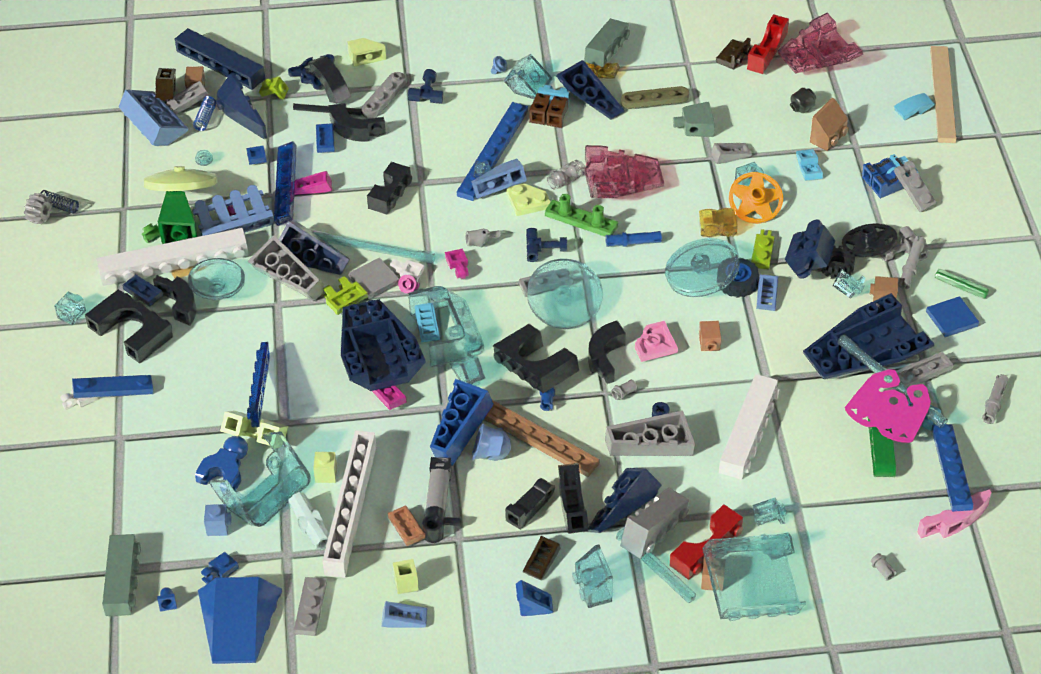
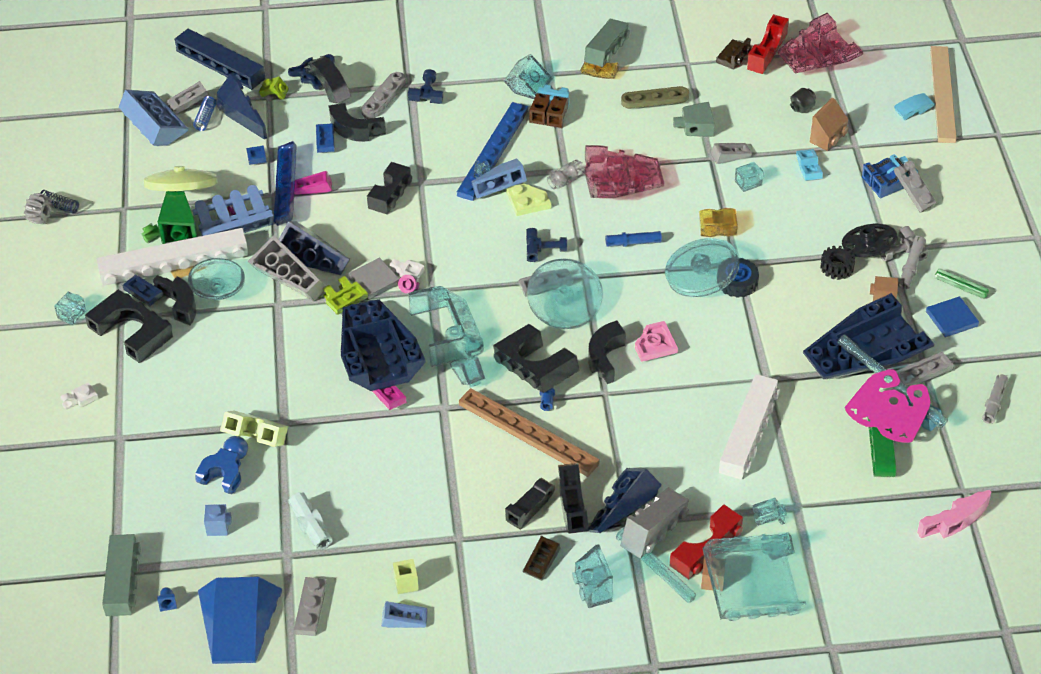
blue plate [72,375,153,398] -> none
dark brown brick [155,68,176,101] -> none
medium nougat brick [184,66,206,89] -> none
clear light blue plate [195,150,213,166] -> none
blue plate [201,552,239,584] -> none
clear light blue windscreen [208,432,311,527] -> none
clear blue plate [247,342,270,427] -> none
black bar [293,103,362,116] -> none
clear light blue piece [311,230,435,264] -> none
yellowish green brick [313,452,337,483] -> none
white brick [323,430,377,578] -> none
yellowish green slope [347,38,386,67] -> none
nougat plate [388,505,425,546] -> none
medium azure slope [415,303,440,343] -> none
piece [422,457,461,543] -> none
blue wedge [430,378,494,466] -> none
dark pink plate [445,248,469,280] -> none
light grey piece [465,228,500,247] -> none
medium blue helmet [472,423,511,461] -> none
medium blue plate [491,56,507,74] -> none
blue slope [515,580,554,616] -> none
bright green plate [545,194,618,237] -> none
dark blue wedge [556,60,625,120] -> none
light grey wedge [605,411,695,456] -> none
light grey pin [611,379,637,400] -> none
dark blue bush [652,402,670,417] -> none
nougat brick [699,321,721,351] -> none
light orange wheel [729,172,783,224] -> none
lime hinge [751,229,775,270] -> none
medium blue slope [756,274,779,311] -> none
dark blue brick [785,219,836,279] -> none
clear light blue bracket [832,270,865,299] -> none
light grey pin [871,553,897,581] -> none
blue plate [932,424,973,512] -> none

